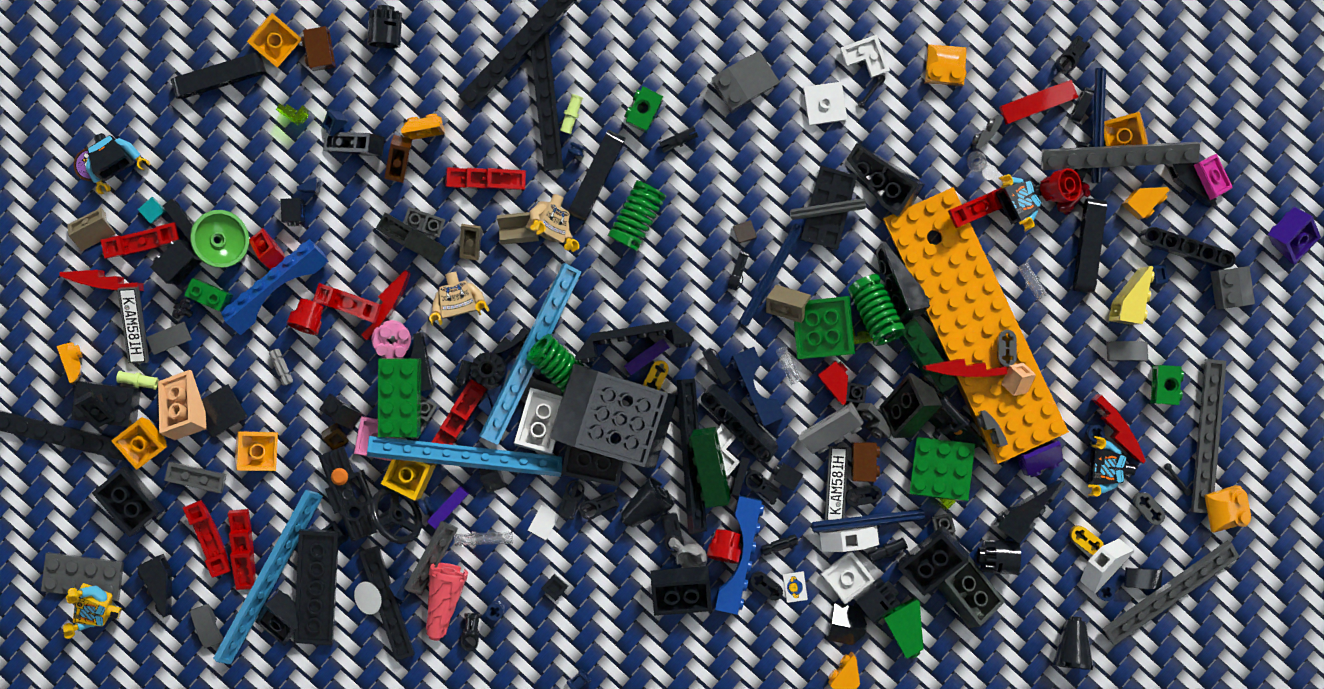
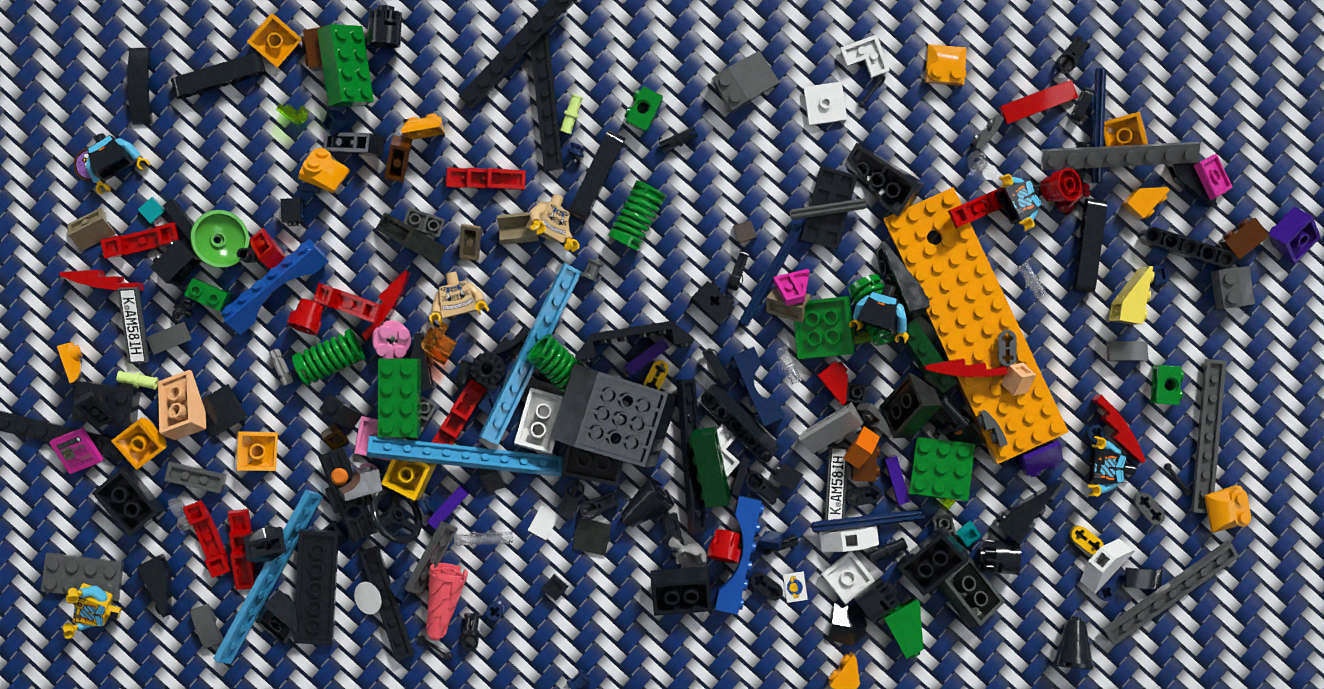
none -> dark pink tile [49,427,103,474]
none -> black slope [127,47,153,125]
none -> clear plate [168,497,192,531]
none -> black pin [237,248,259,263]
none -> black slope [244,526,286,562]
none -> green piece [292,329,365,386]
none -> light orange slope [298,148,350,193]
none -> green brick [317,24,374,107]
none -> flat silver arch [338,463,382,501]
none -> black hinge [418,635,453,660]
none -> clear orange brick [421,322,457,365]
none -> pearl dark grey piece [572,517,612,556]
none -> dark grey bush [581,257,604,282]
none -> black brick [691,281,735,324]
none -> dark blue slope [760,530,784,550]
none -> dark pink wing [773,269,809,306]
none -> orange slope [843,426,880,469]
none -> torso [849,284,909,344]
none -> dark purple piece [884,455,910,505]
none -> teal tile [955,521,982,547]
none -> reddish brown brick [1219,218,1270,260]

